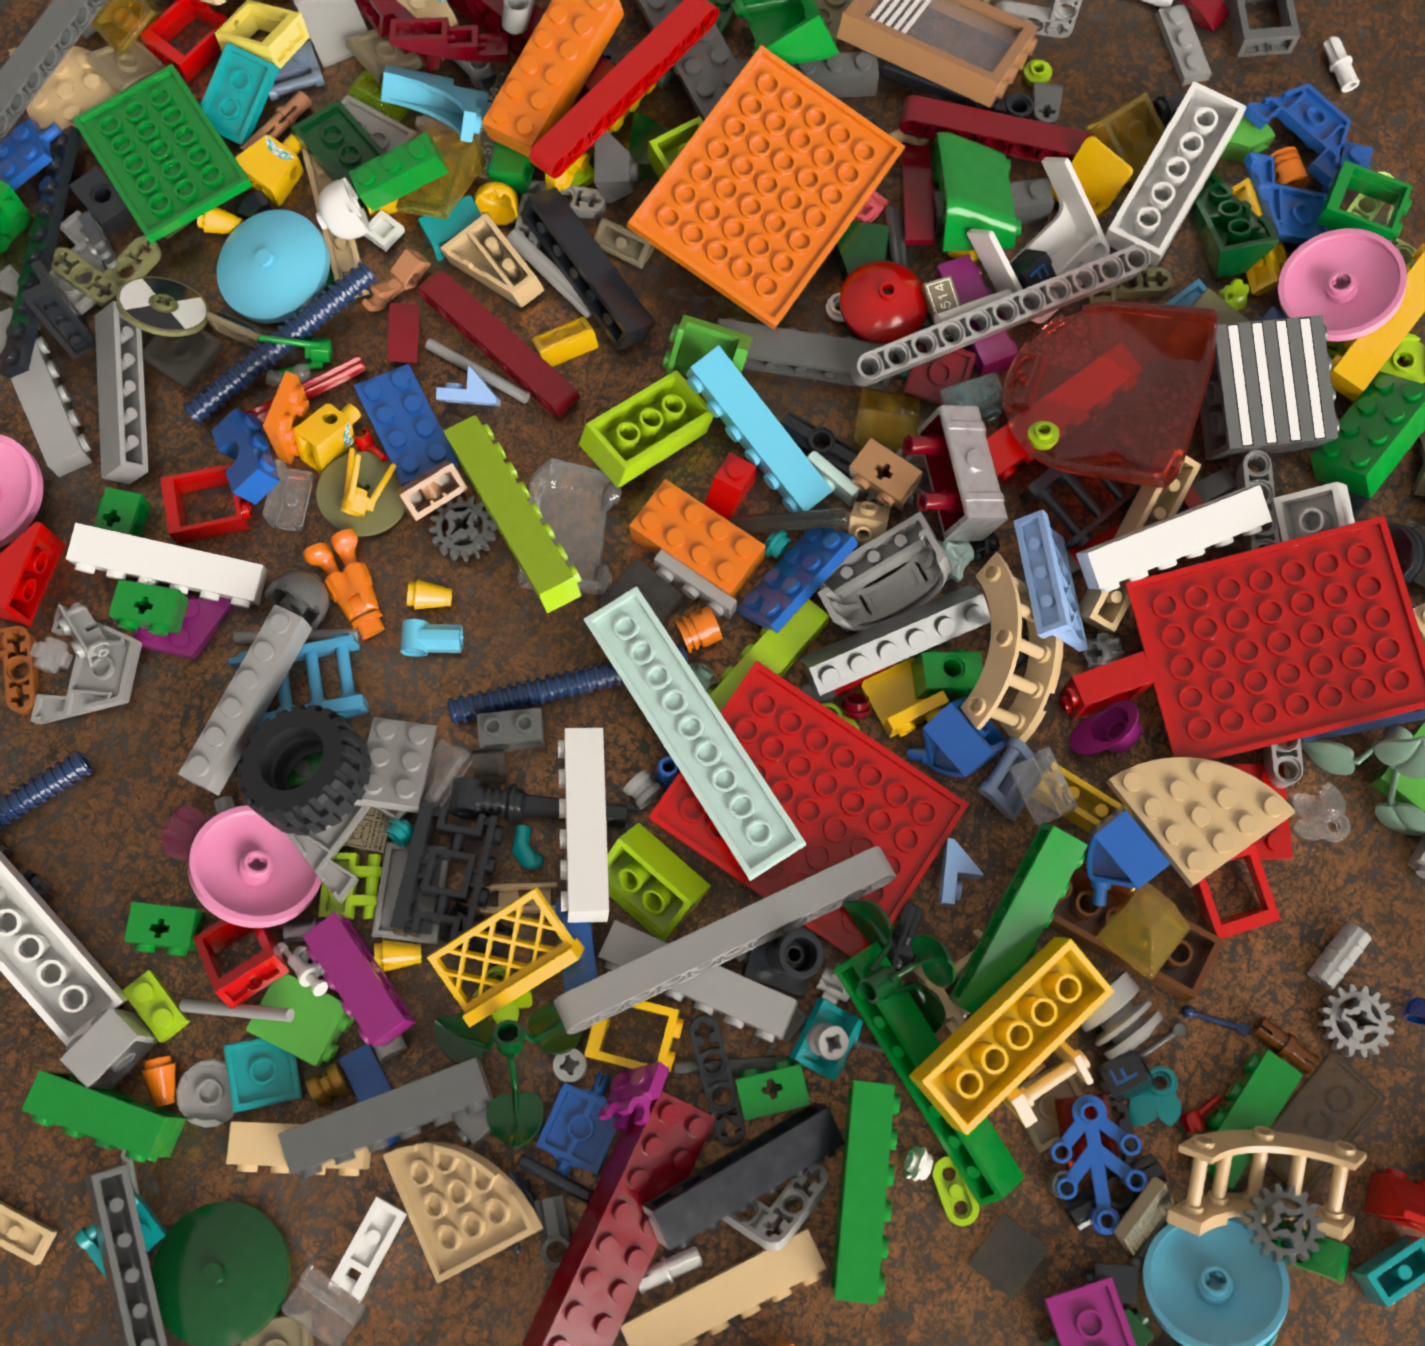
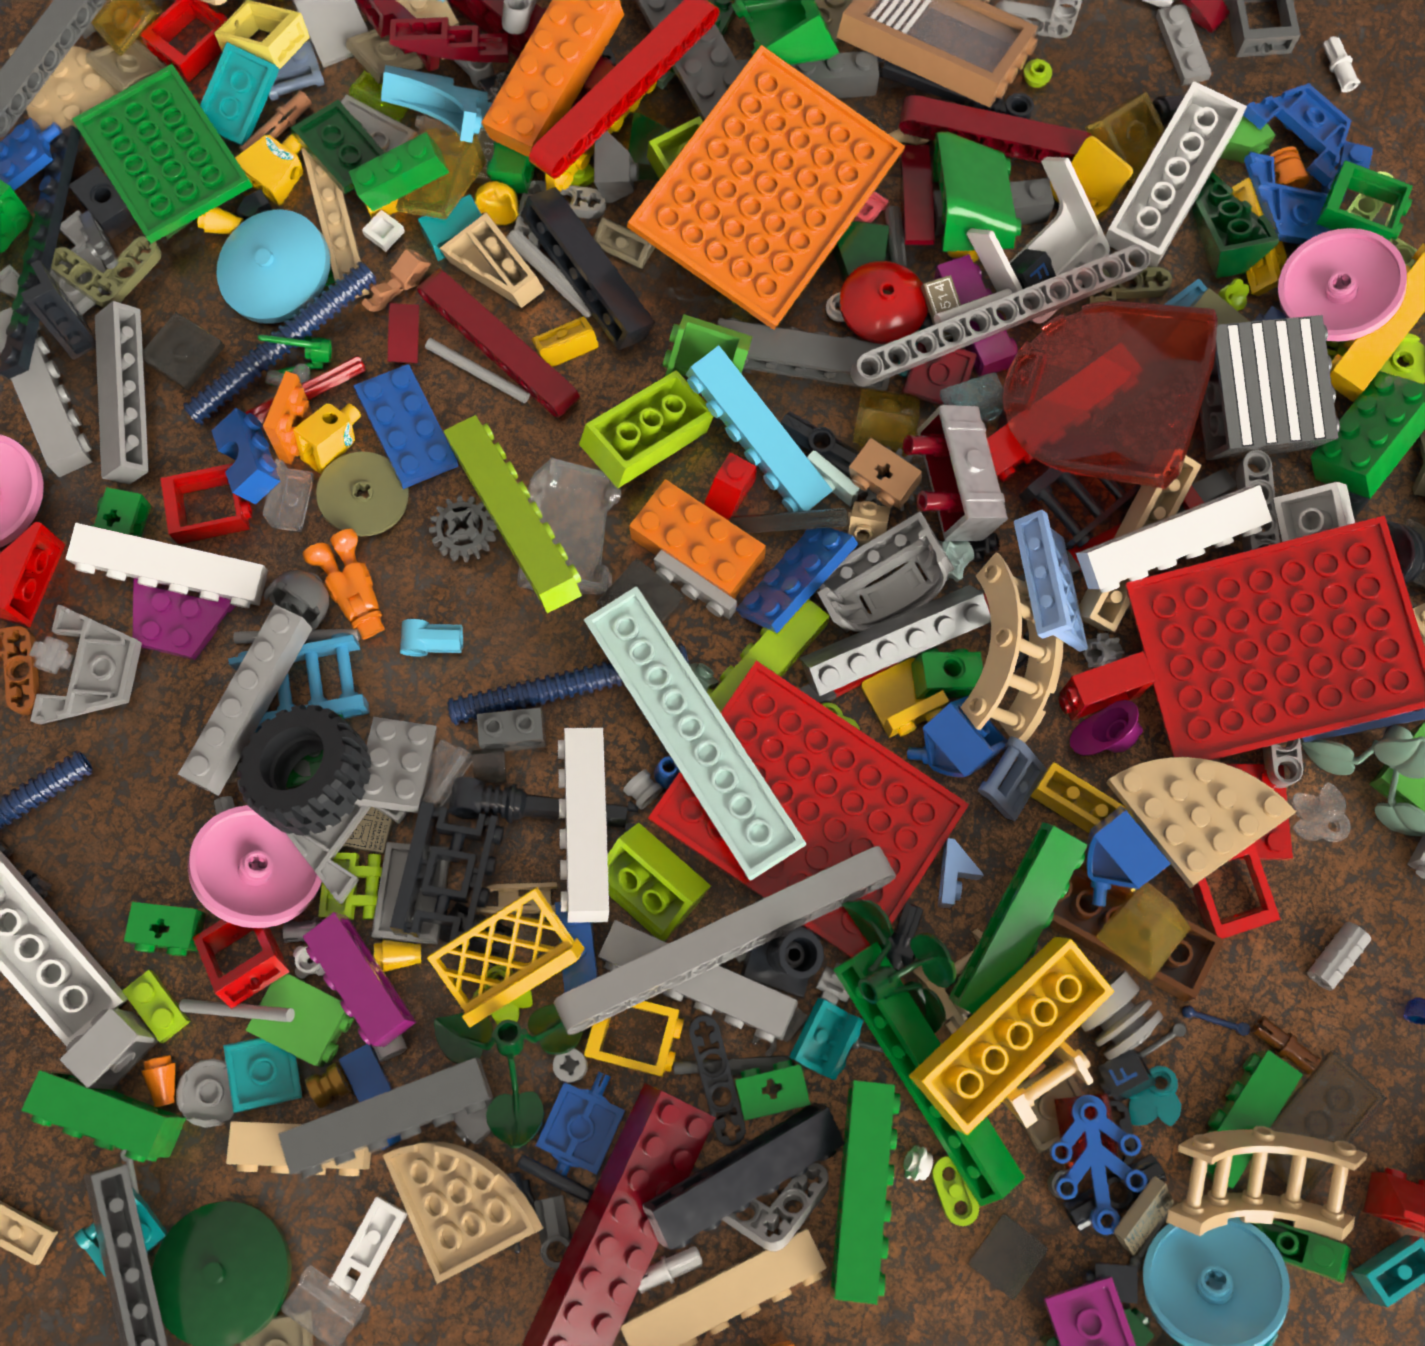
light grey hinge [57,603,110,668] -> none
green brick [108,579,189,636] -> none
piece [116,276,209,337] -> none
clear pink gear [159,805,212,862] -> none
dark tan slope [206,312,271,348] -> none
white piece [278,942,328,996] -> none
white cylinder [316,177,371,240] -> none
yellow plant [340,448,396,517] -> none
red hand [352,428,388,462] -> none
teal plate [386,818,415,848] -> none
medium nougat brick [394,460,468,521] -> none
yellow cone [407,579,452,610] -> none
light blue slope [436,365,501,406] -> none
teal arm [512,825,543,870] -> none
magenta plate [598,1061,669,1131] -> none
orange piece [673,606,723,655] -> none
teal plate [764,530,791,560] -> none
light grey wheel [807,1022,849,1060] -> none
dark red plate [841,693,872,720] -> none
clear panel [1009,747,1078,827] -> none
lime plate [1028,421,1060,451] -> none
dark grey piece [1030,82,1063,125] -> none
red hand [1181,1095,1222,1133] -> none
dark grey gear [1243,1183,1325,1265] -> none
light grey gear [1317,984,1395,1058] -> none

